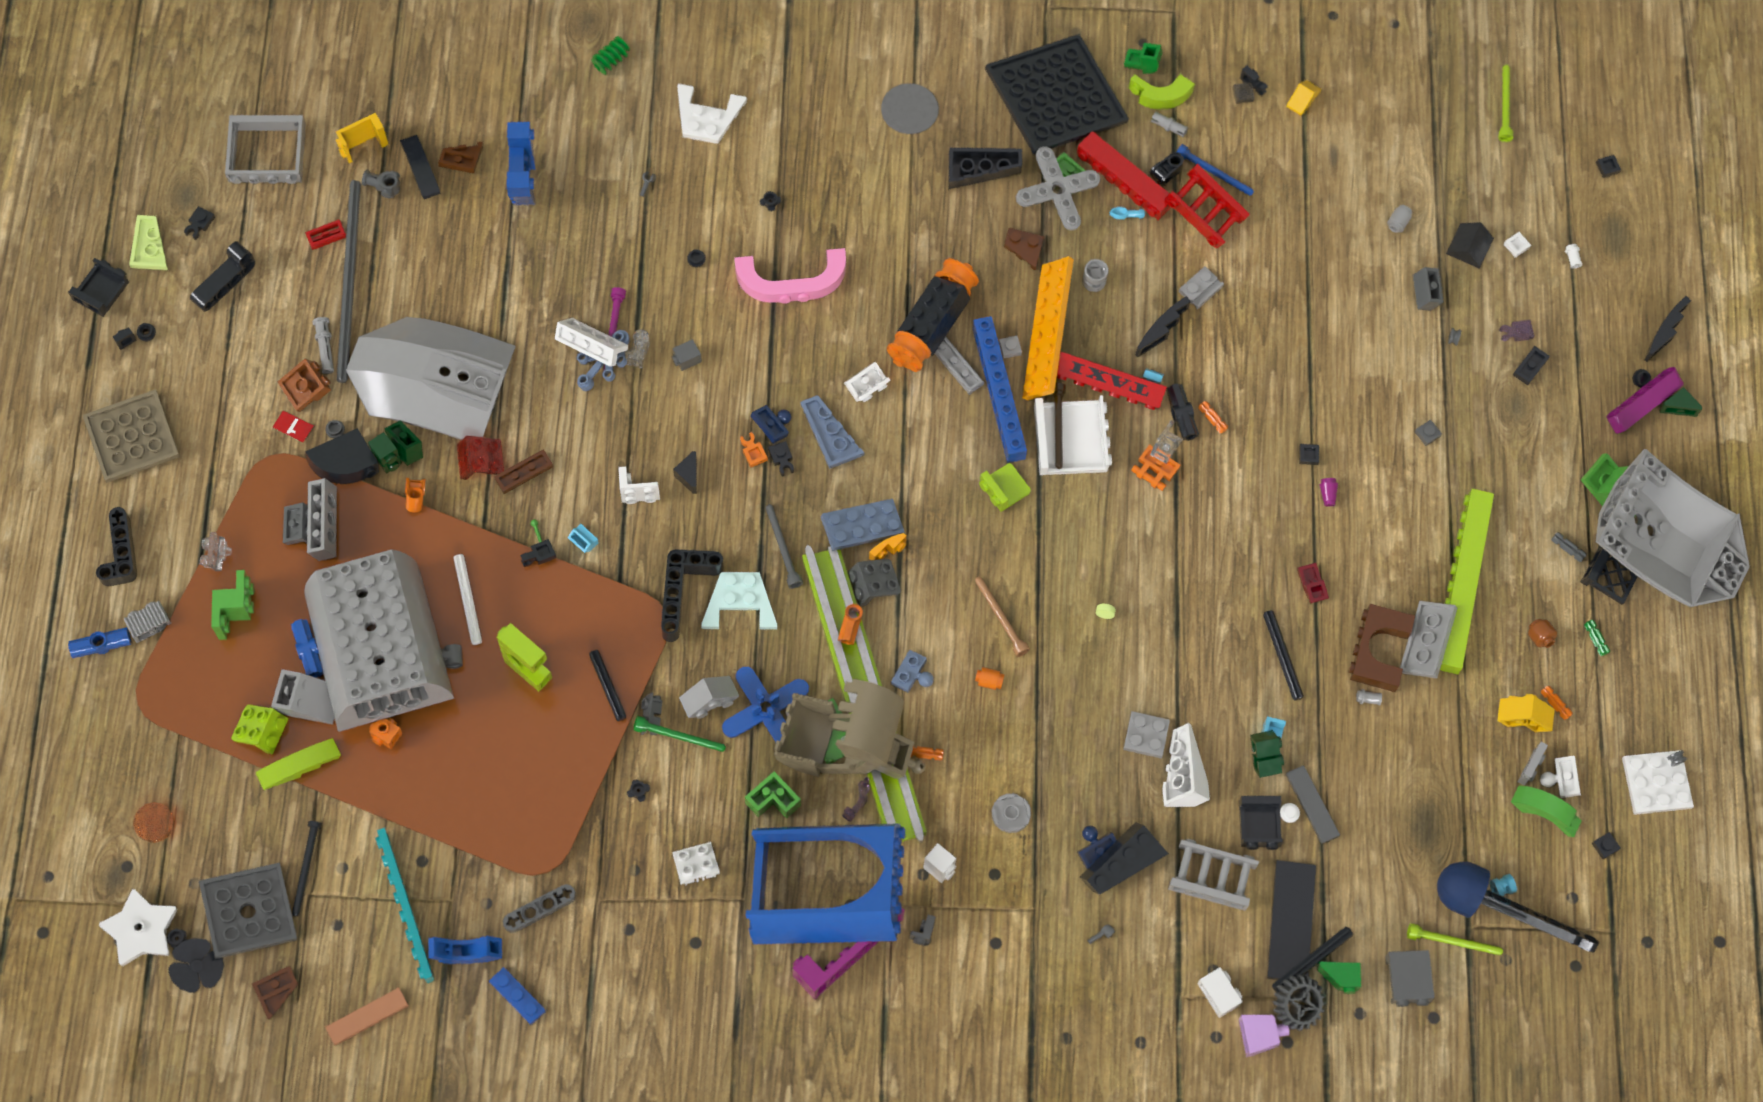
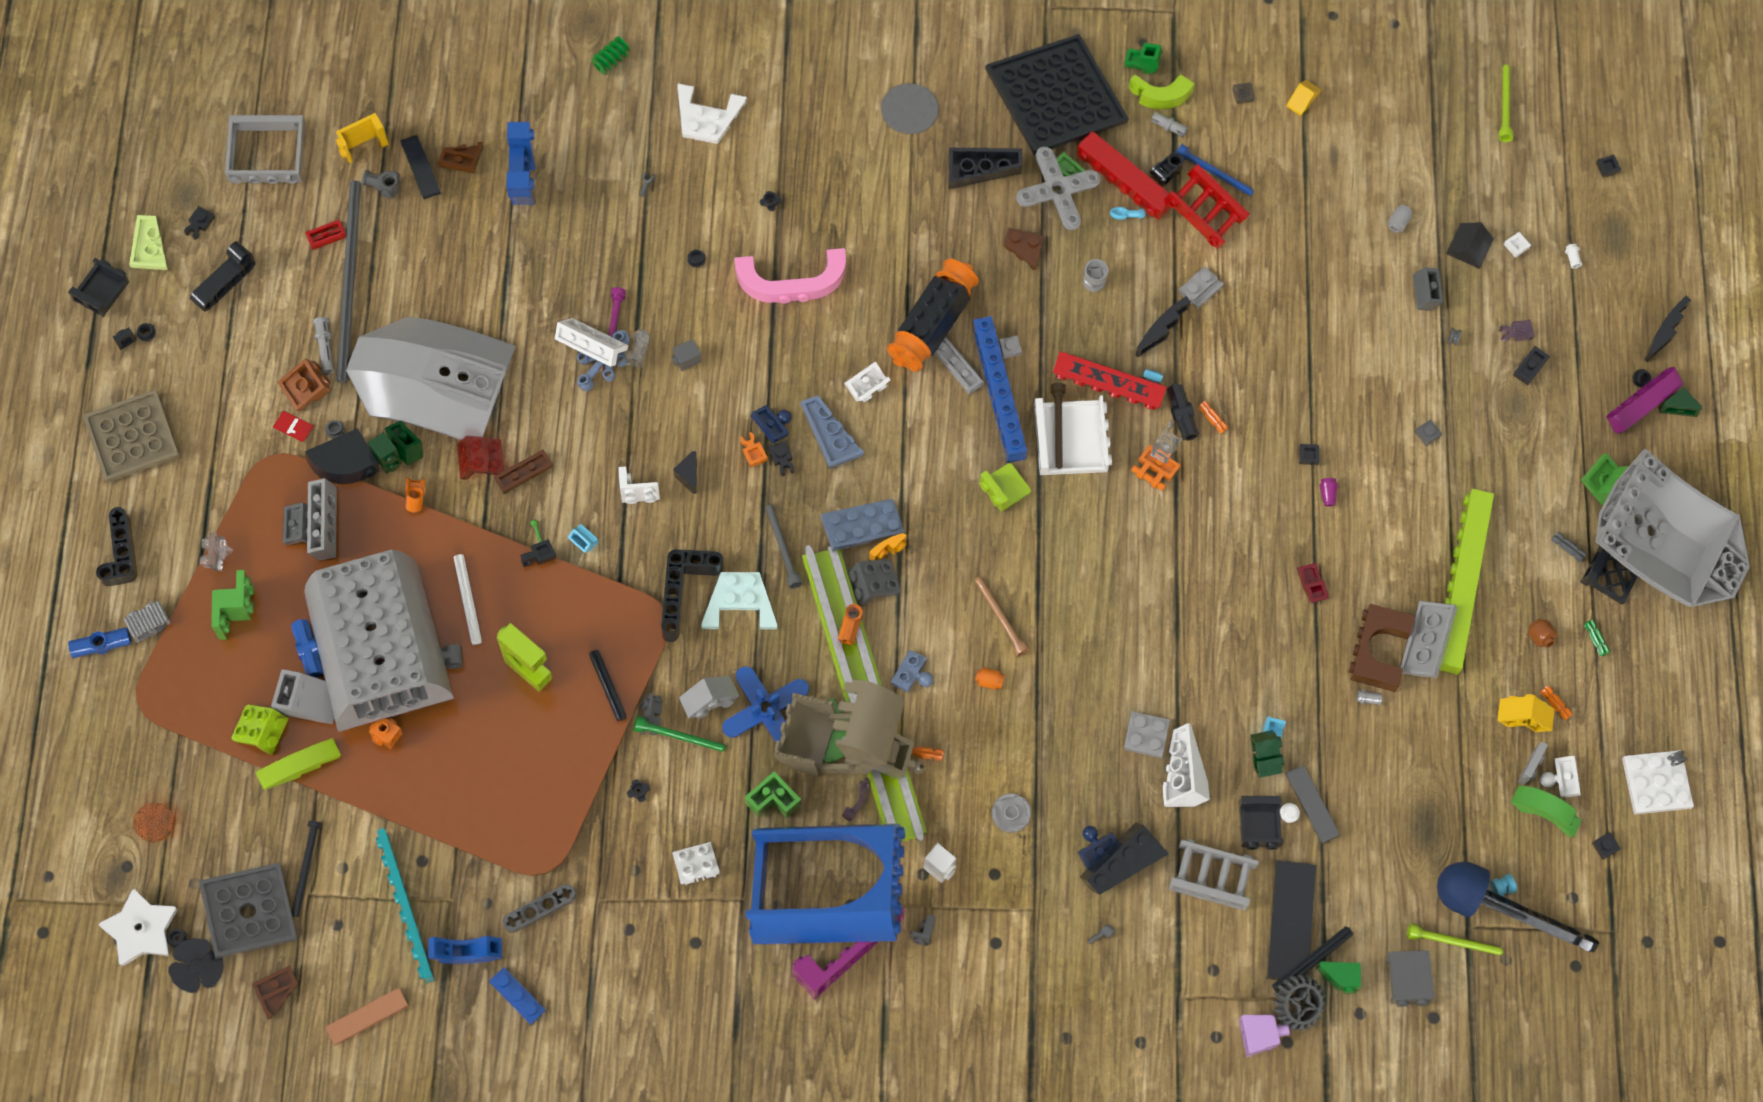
light orange plate [1022,256,1074,401] -> none
yellowish green tile [1096,603,1116,619] -> none
white brick [1197,968,1242,1018] -> none
black plate [1240,65,1268,96] -> none
black axle [1263,610,1304,701] -> none

